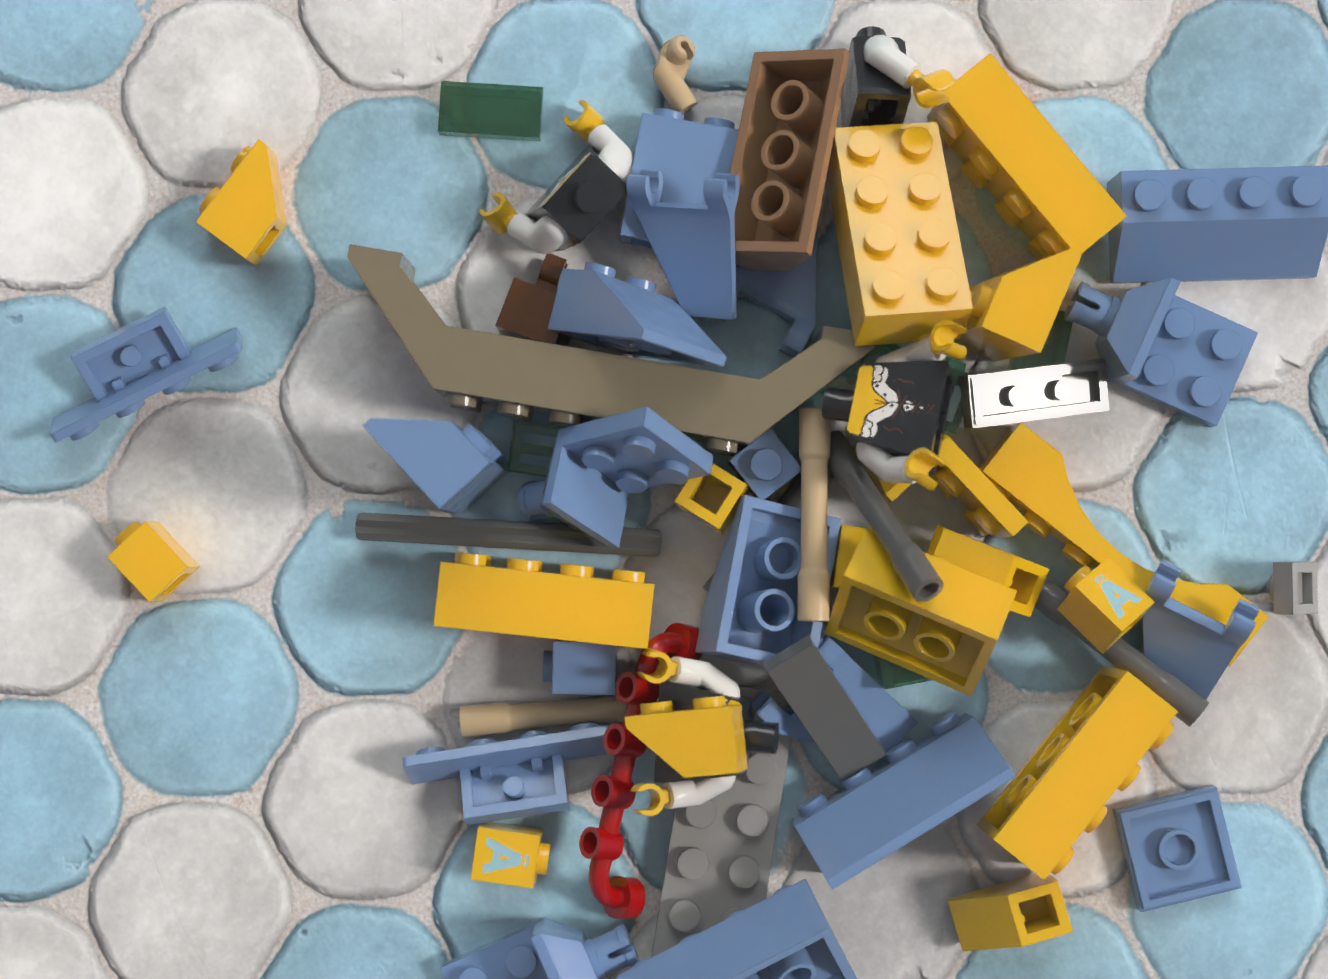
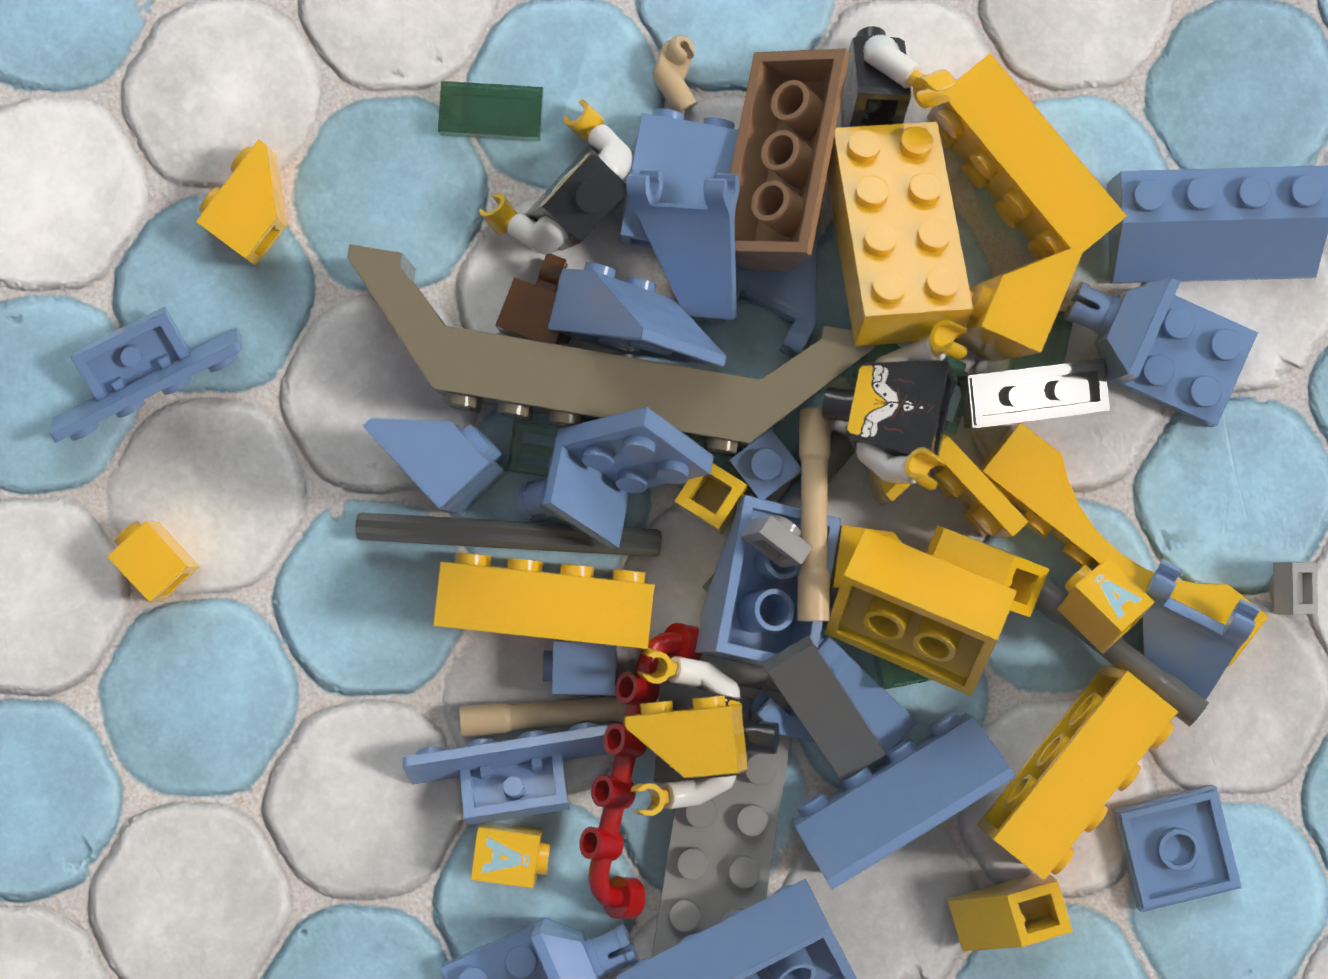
dark grey piece [828,431,944,602] -> none
none -> light grey plate [740,515,812,568]

